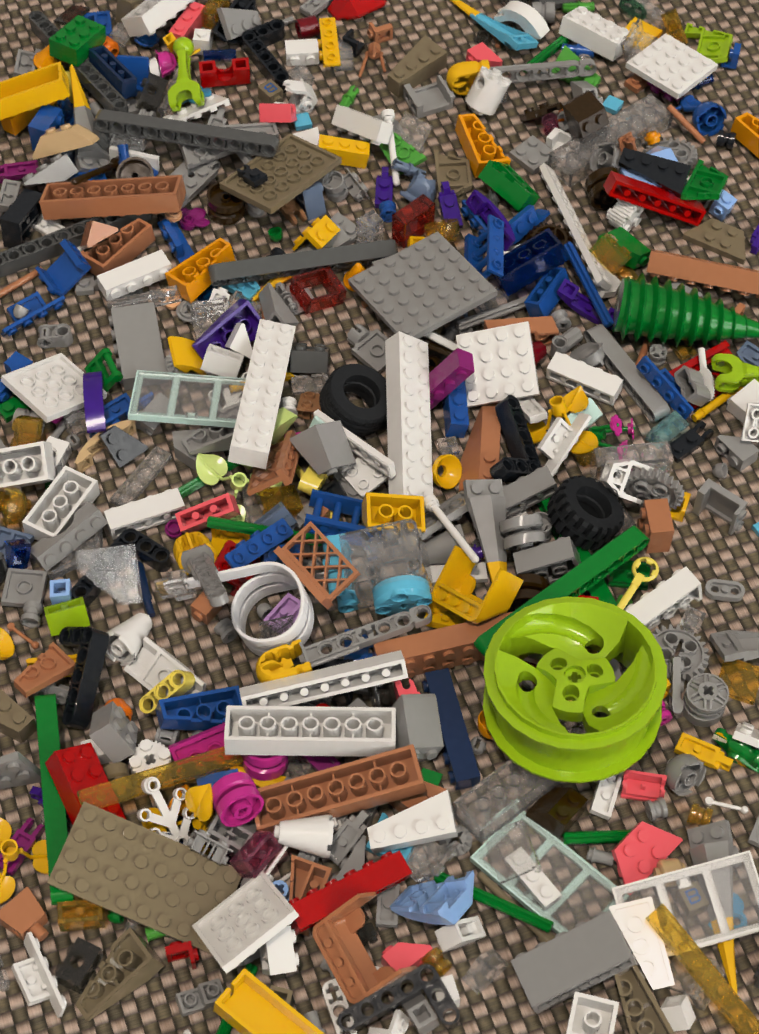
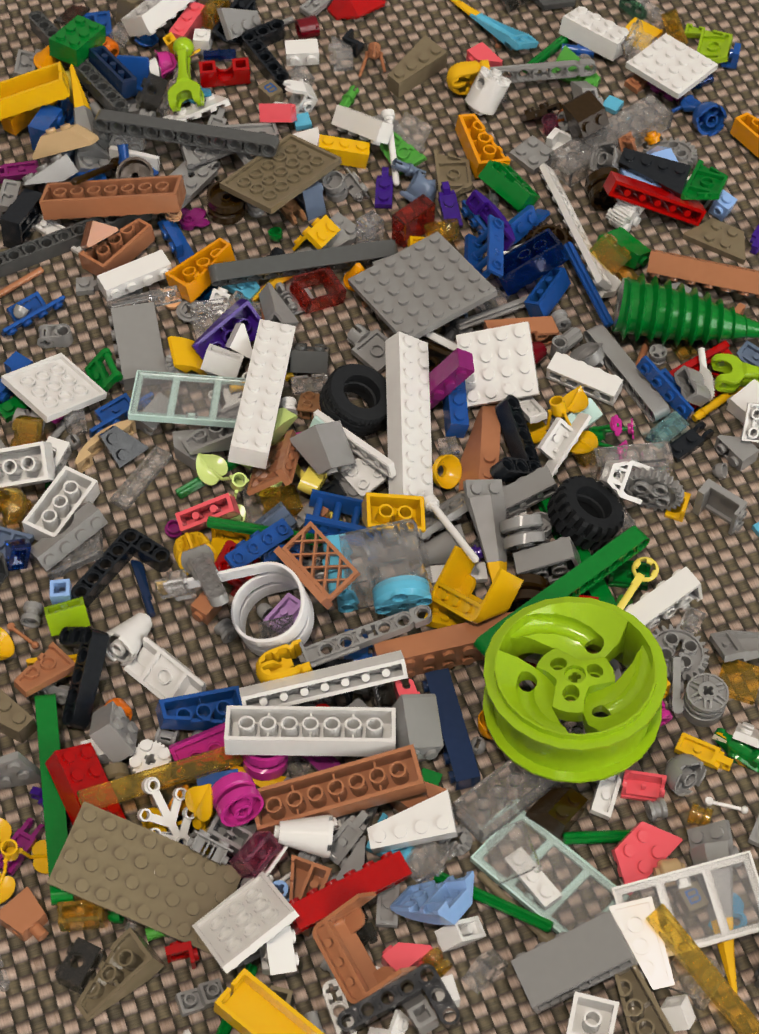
light grey plate [1,568,48,607] -> none
white bracket [11,931,67,1018] -> none
blue panel [35,238,92,296] -> none
clear plate [75,544,143,605] -> none
dark purple slope [83,371,106,433] -> none
white brick [104,488,185,540] -> none
light yellow beam [139,670,195,715] -> none
black plate [237,164,268,188] -> none
yellow bracket [317,17,341,67] -> none
nougat bracket [367,22,393,43] -> none
blue wheel [379,200,397,222] -> none
light grey panel [403,75,455,119] -> none
clear smoke plate [473,30,492,46] -> none
white arch [493,1,550,40] -> none
light grey wheel [531,2,555,23] -> none
dark purple slope [557,278,614,330] -> none
bright green axle [562,1,595,13] -> none
light grey pin [586,846,614,867] -> none
nougat brick [637,498,674,554] -> none
nougat bar [666,104,706,144] -> none
light grey plate [704,579,745,602] -> none
black wheel [716,129,736,149] -> none

